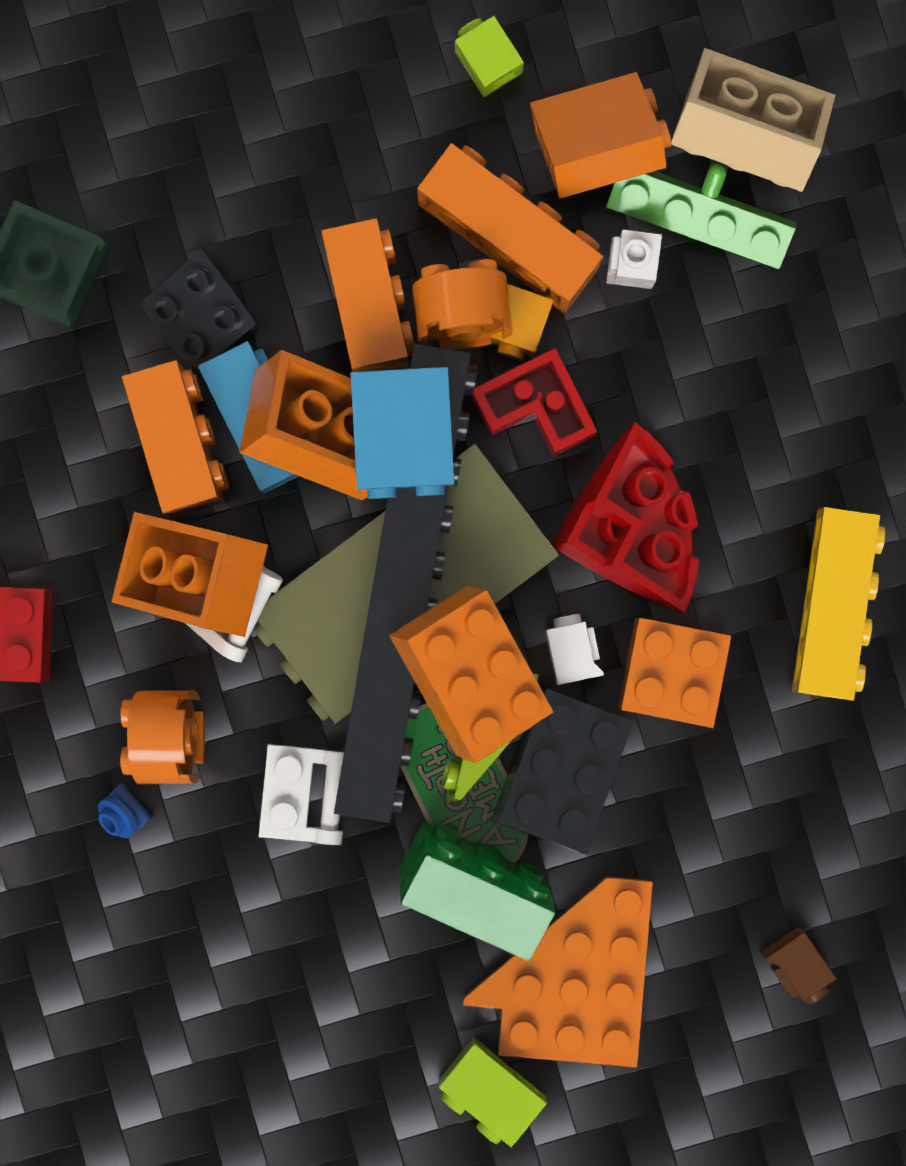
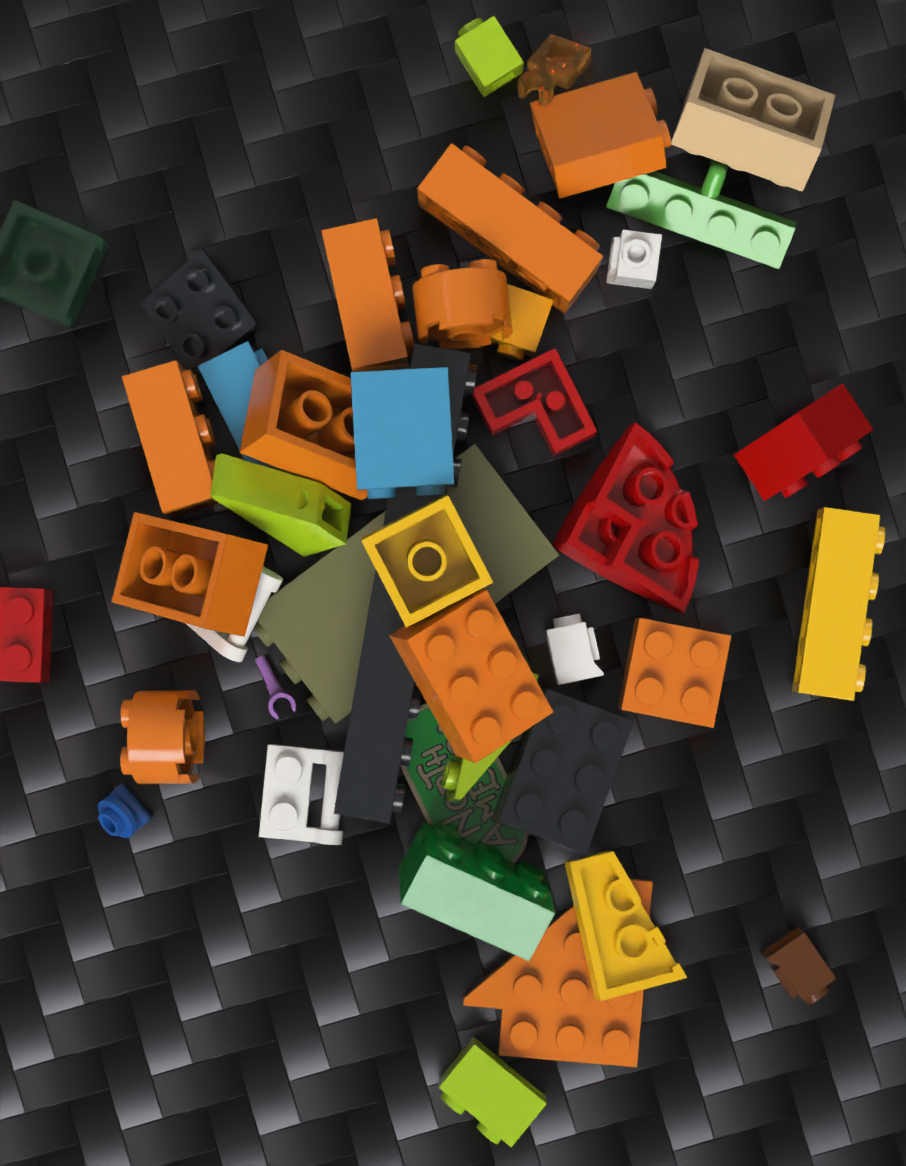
none -> lime slope [210,453,351,557]
none -> medium lavender hand [255,655,296,719]
none -> yellow brick [361,494,493,628]
none -> clear orange plate [518,34,591,106]
none -> yellow wing [564,851,687,1001]
none -> red brick [734,383,873,501]

